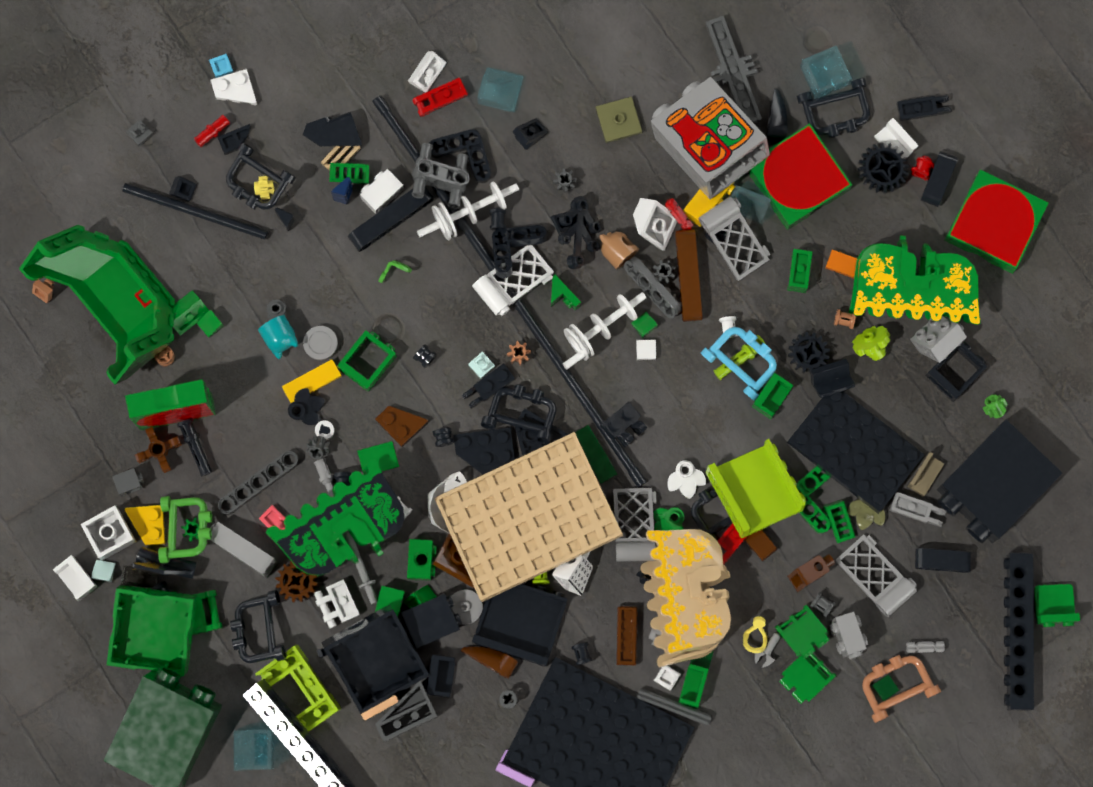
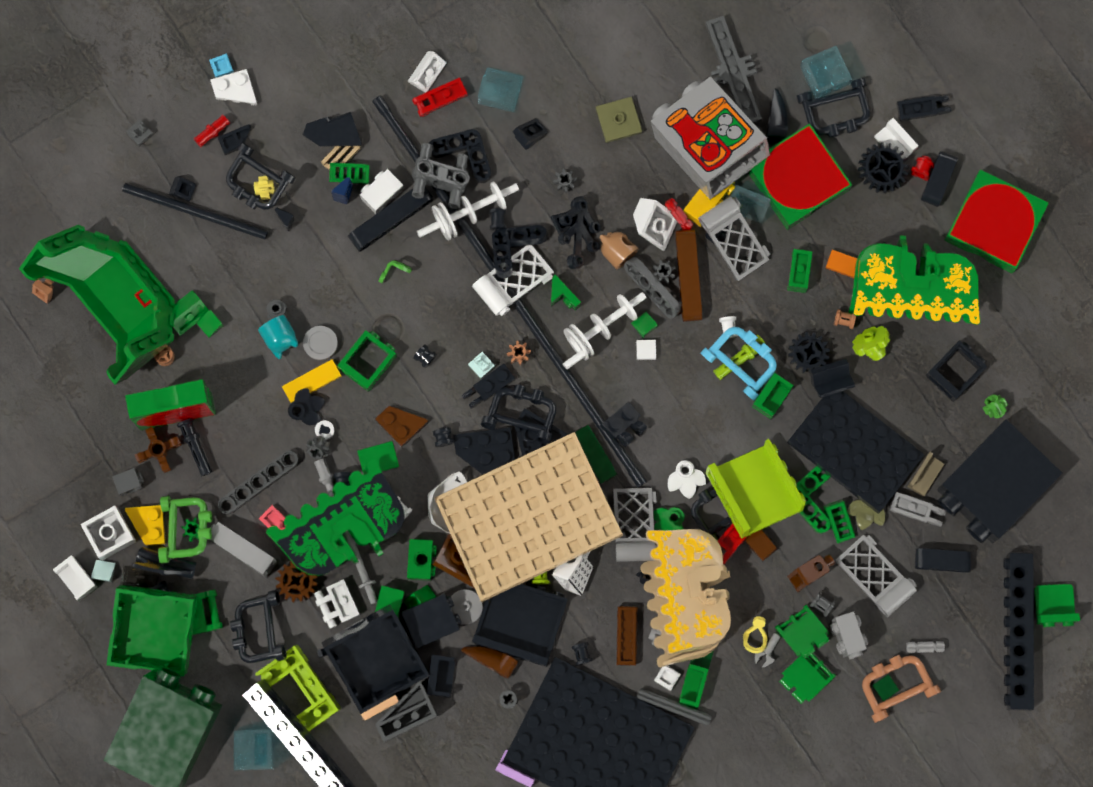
light grey brick [910,316,967,363] -> none

